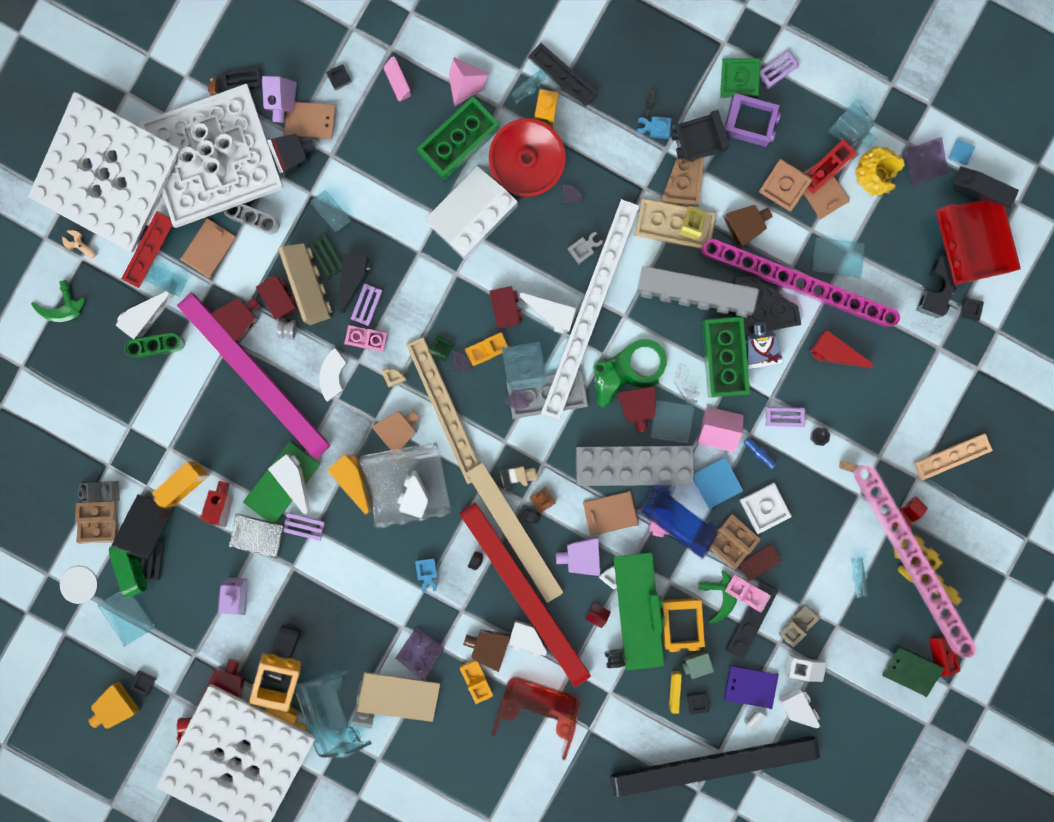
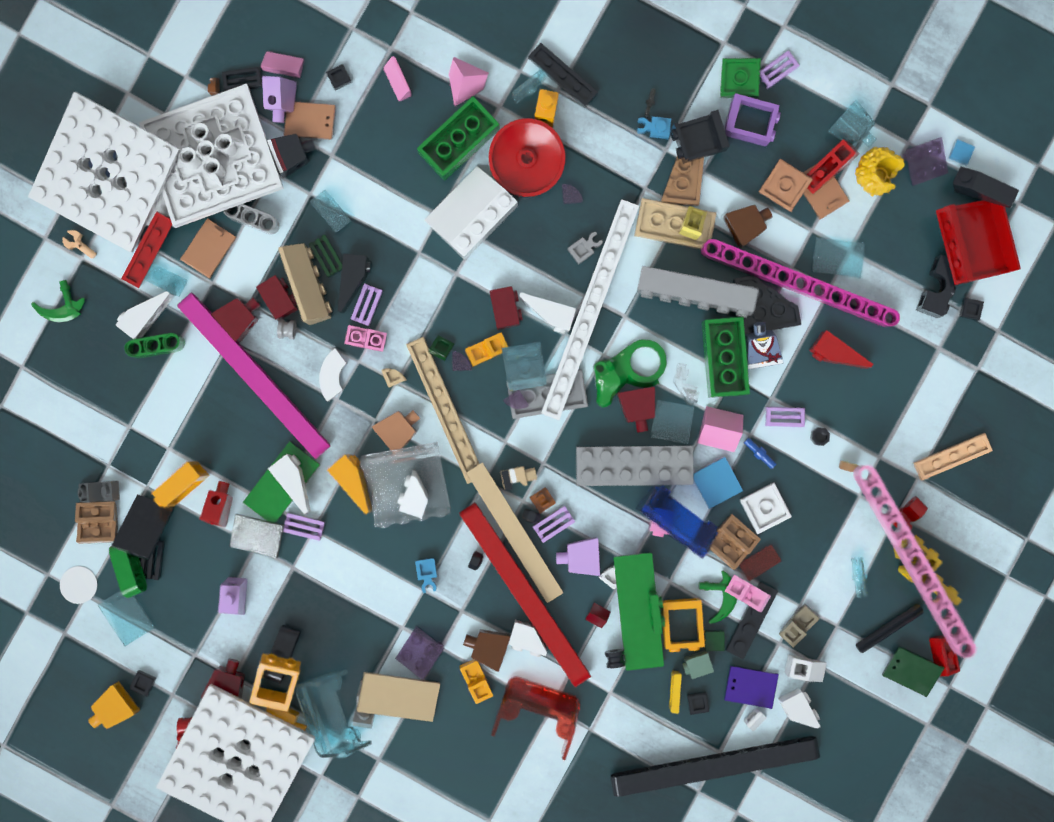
nougat container [583,491,639,536] -> none
none -> bright pink slope [261,51,304,78]
none -> lavender tile [533,506,575,543]
none -> dark green tile [704,631,725,651]
none -> black axle [856,604,924,653]

